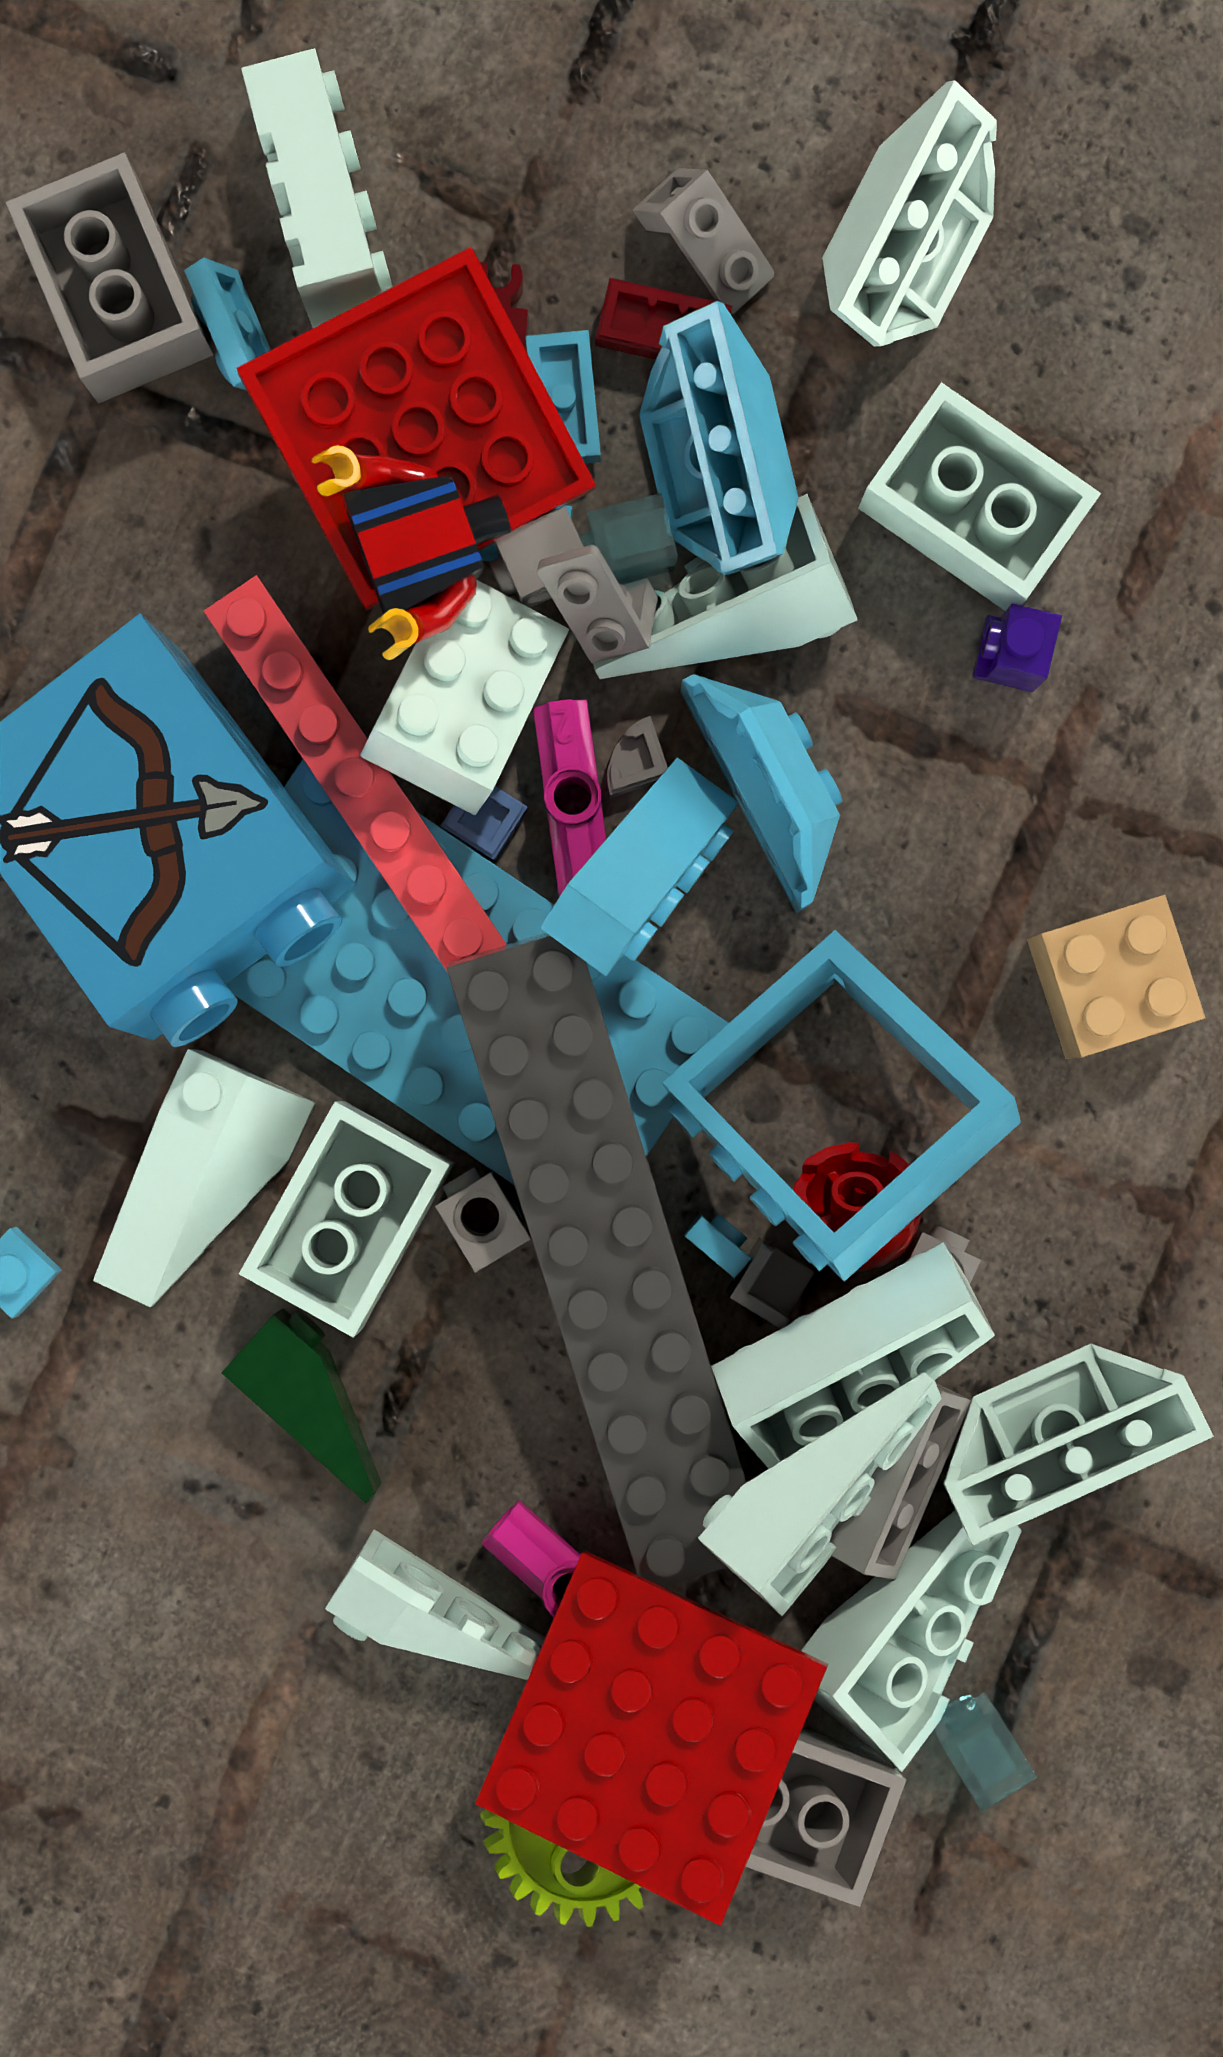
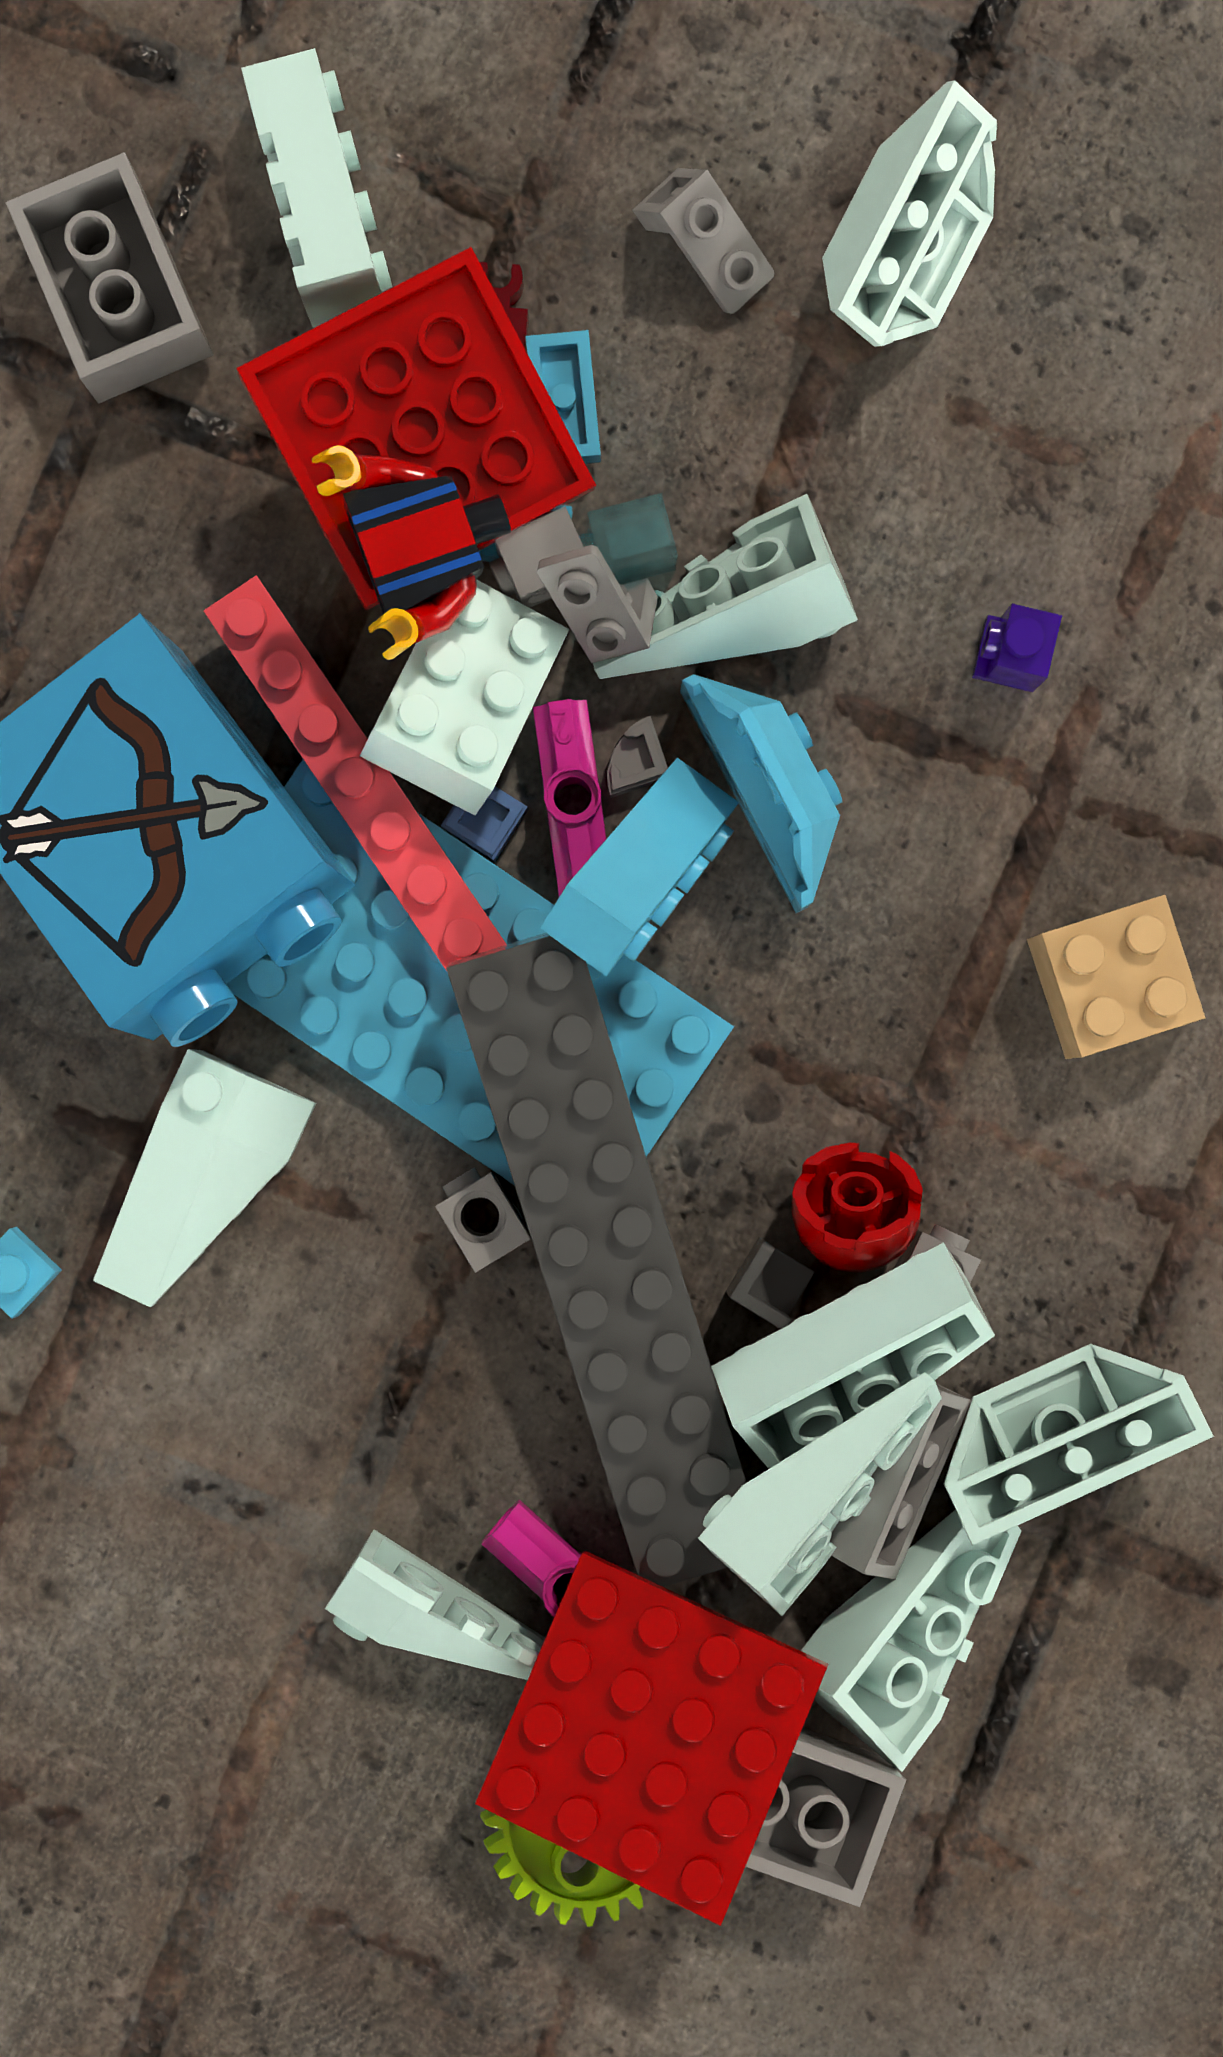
medium azure plate [184,257,271,390] -> none
dark green slope [221,1308,382,1503] -> none
light aqua brick [239,1101,455,1338] -> none
dark red plate [595,277,733,360] -> none
medium azure wedge [639,301,799,575] -> none
medium azure window [662,930,1021,1281] -> none
medium azure plate [683,1213,751,1278] -> none
light aqua brick [858,382,1101,611] -> none
clear light blue brick [934,1692,1037,1812] -> none

